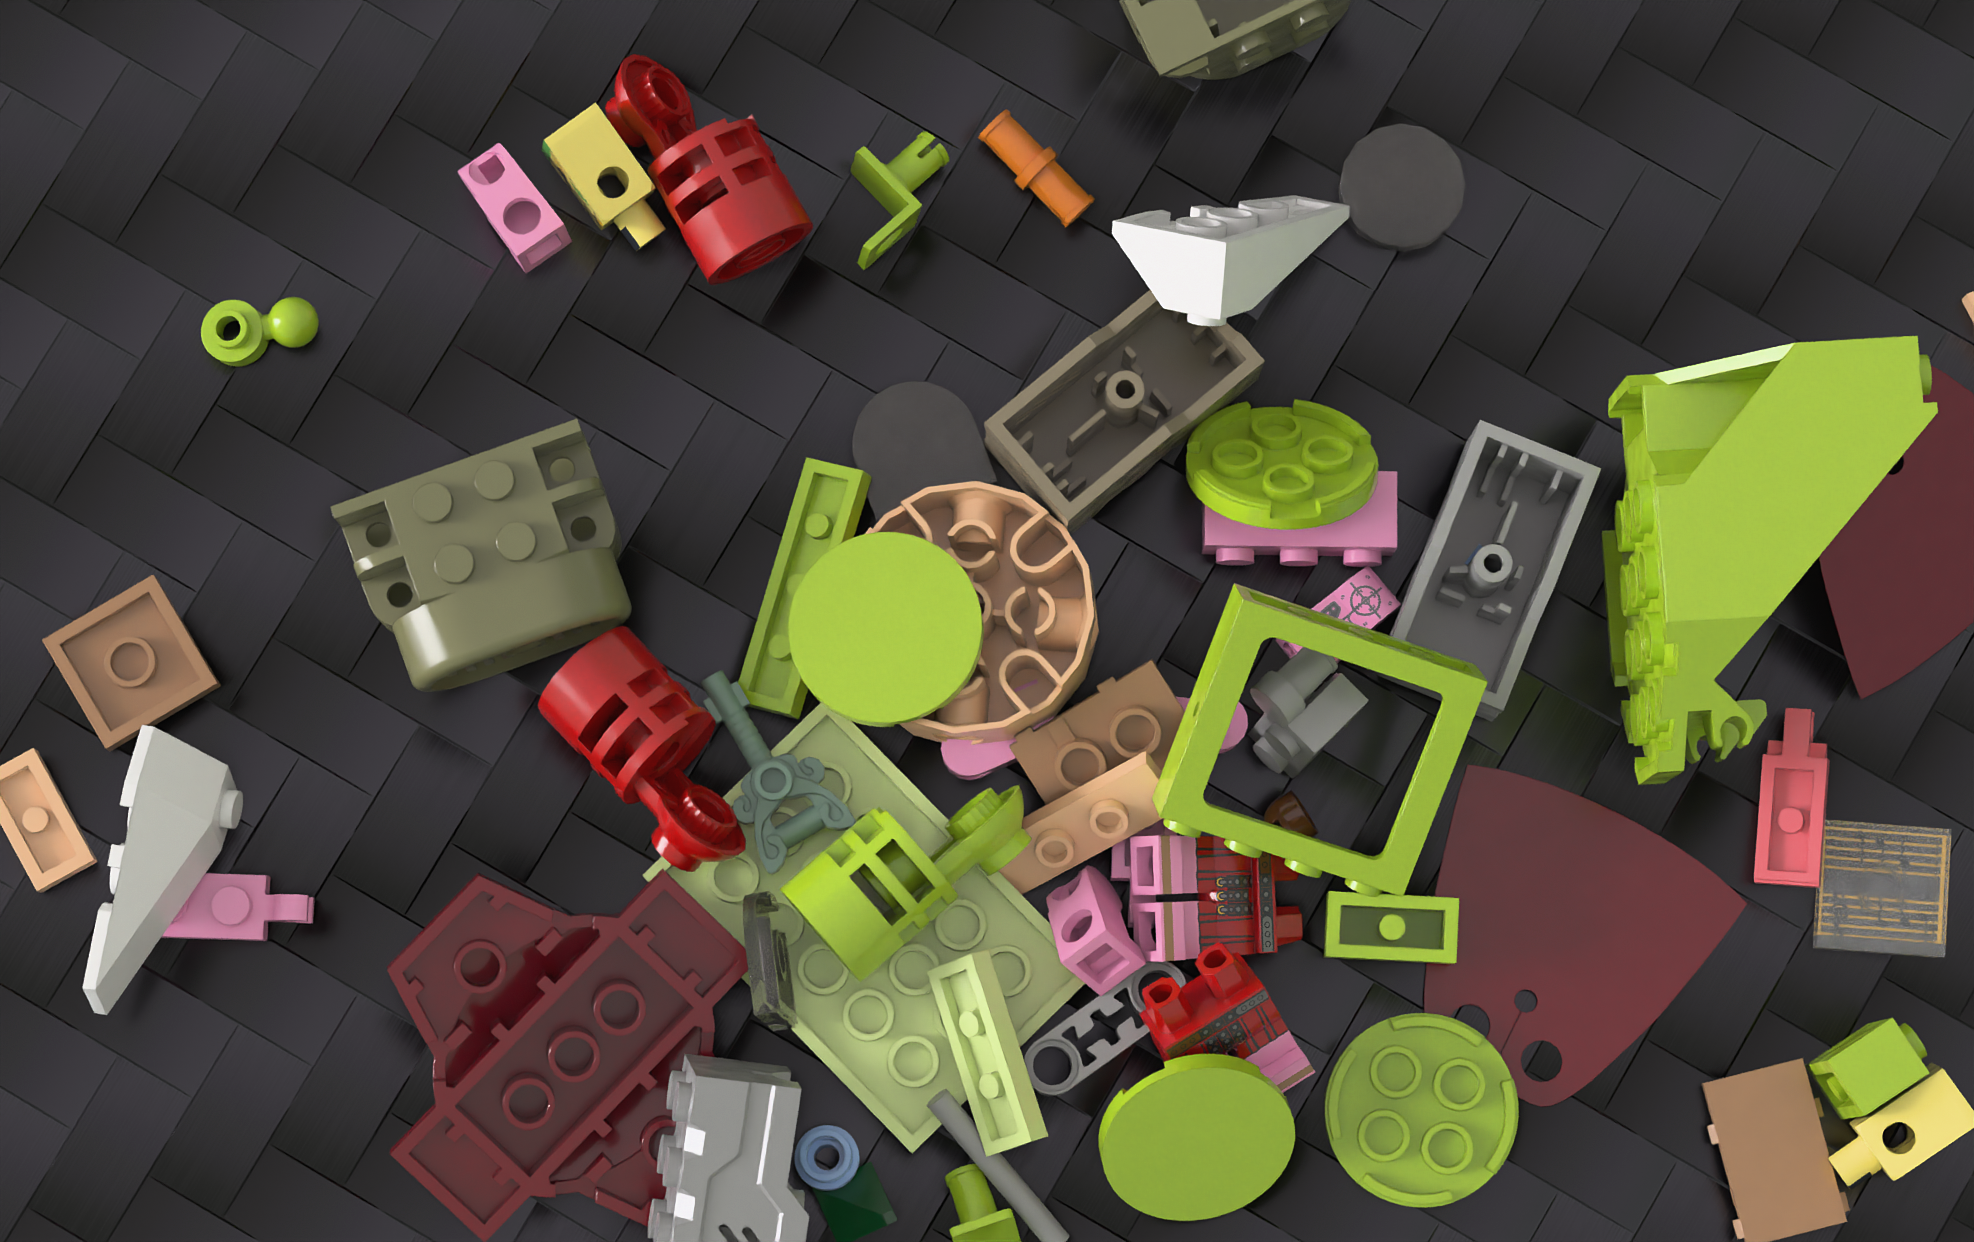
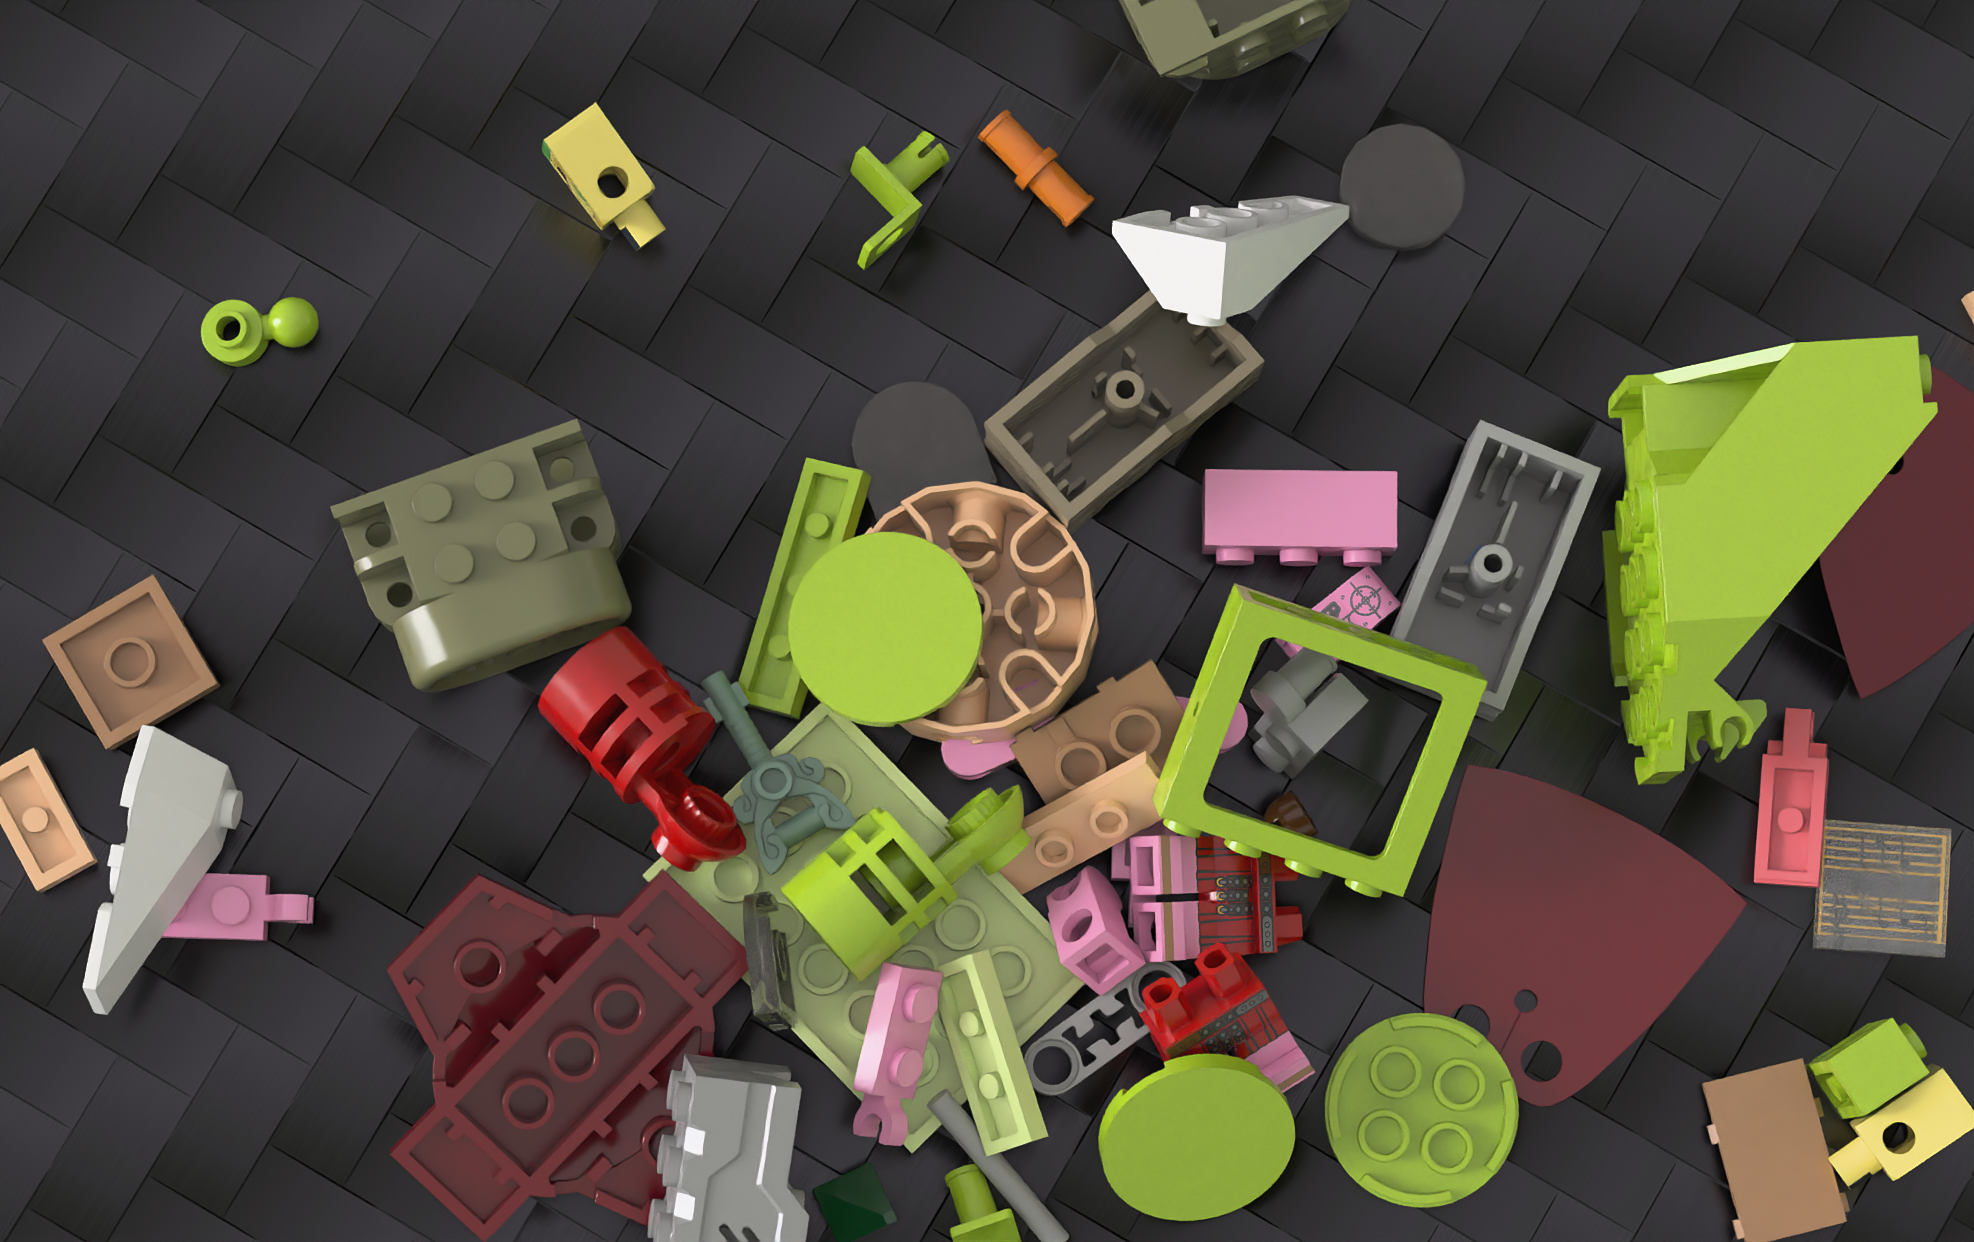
bright pink leg [457,143,572,274] -> none
red cylinder [605,54,813,285] -> none
light blue plate [795,1125,860,1191] -> none
lime tile [1186,399,1379,530] -> none
lime brick [1324,891,1459,964] -> none
none -> bright pink plate [853,962,943,1146]

